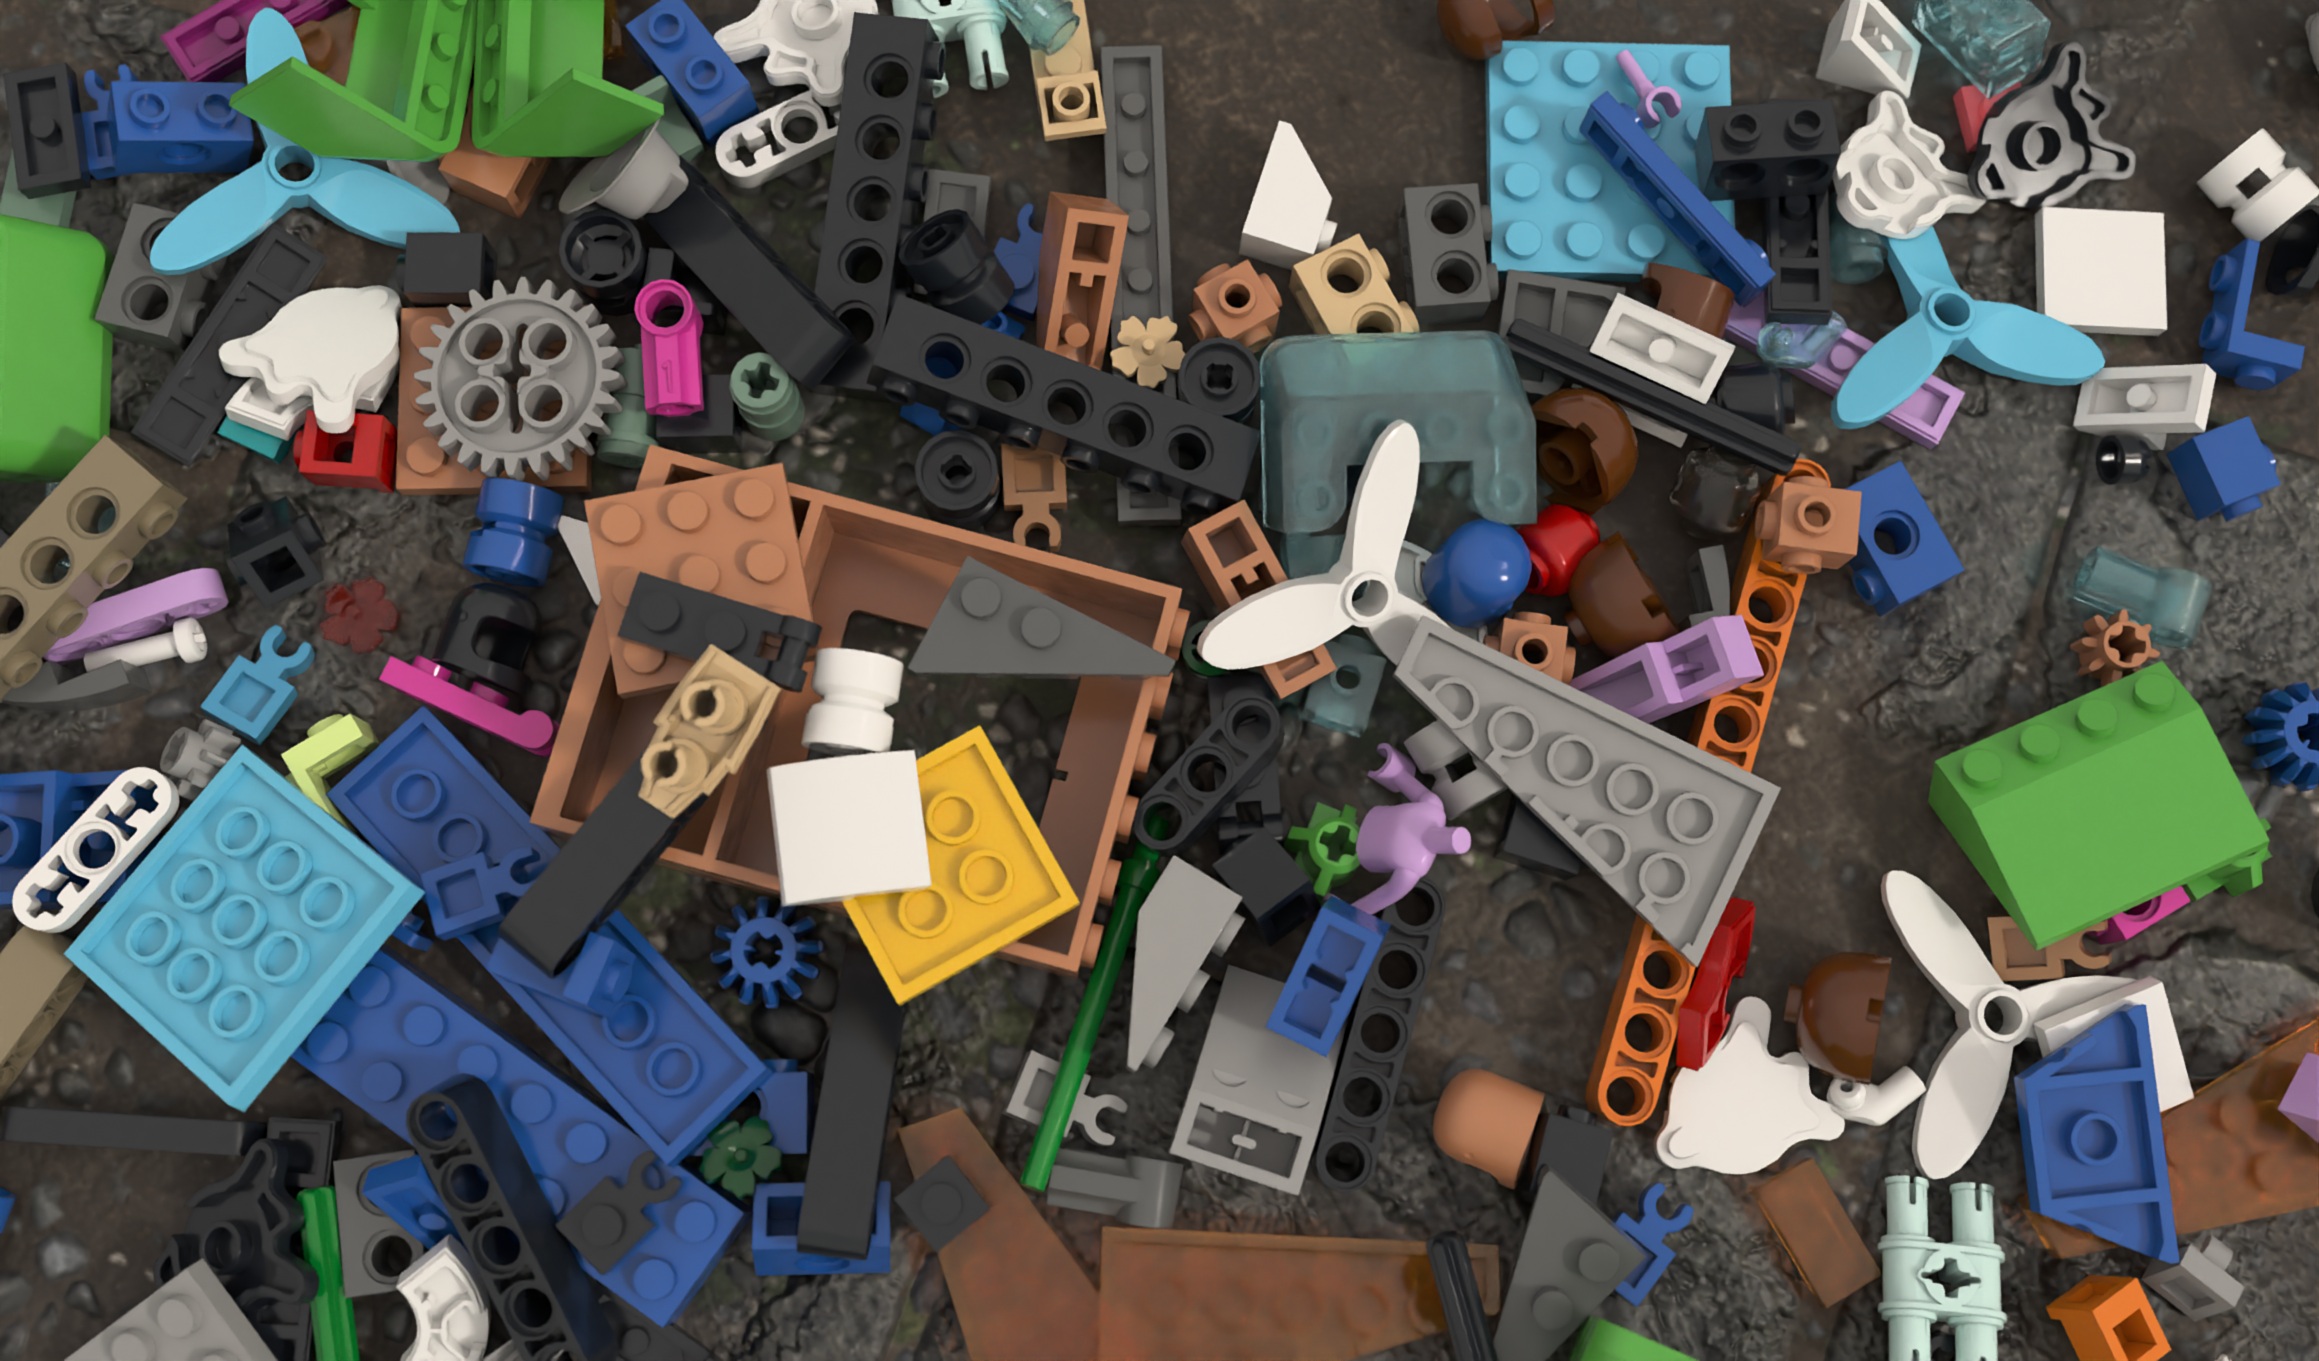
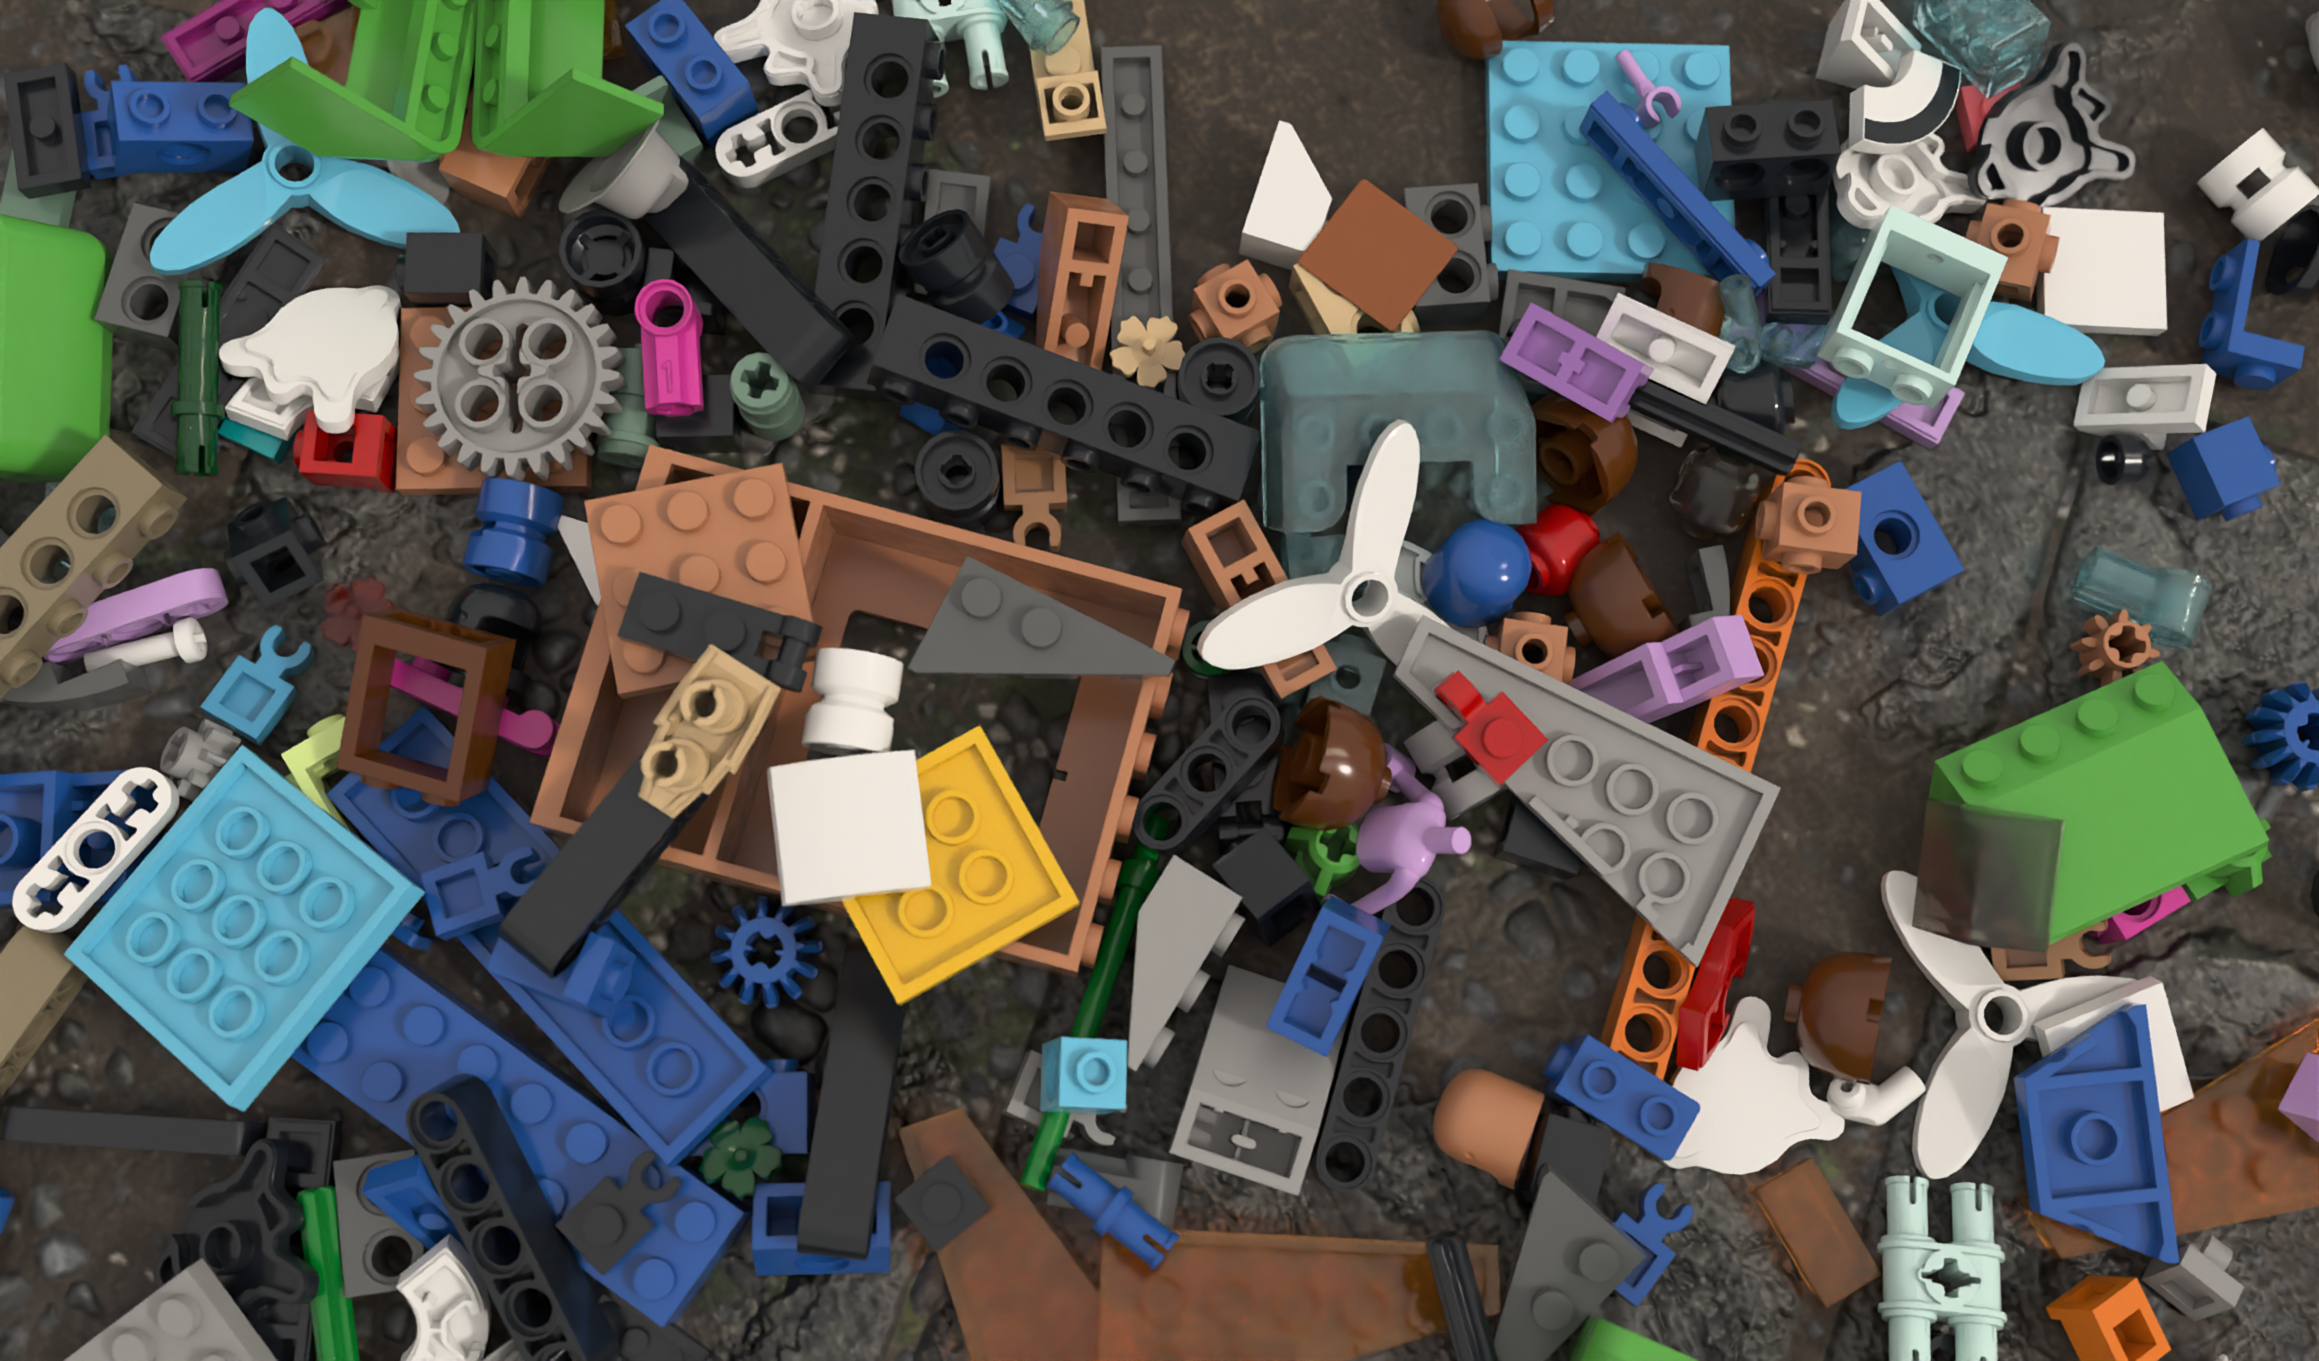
none -> dark green pin [170,280,225,477]
none -> reddish brown window [336,607,516,806]
none -> medium azure brick [1040,1037,1127,1114]
none -> blue pin [1047,1152,1180,1271]
none -> reddish brown cylinder [1272,695,1392,831]
none -> dark orange sticker [1298,179,1458,331]
none -> red plate [1433,670,1548,786]
none -> medium lavender hinge [1499,302,1654,423]
none -> blue bracket [1541,1034,1701,1161]
none -> clear light blue arm [1719,274,1762,373]
none -> light aqua window [1816,205,2008,409]
none -> white tile [1848,50,1961,154]
none -> clear smoke slope [1912,798,2065,952]
none -> nougat brick [1965,199,2060,302]

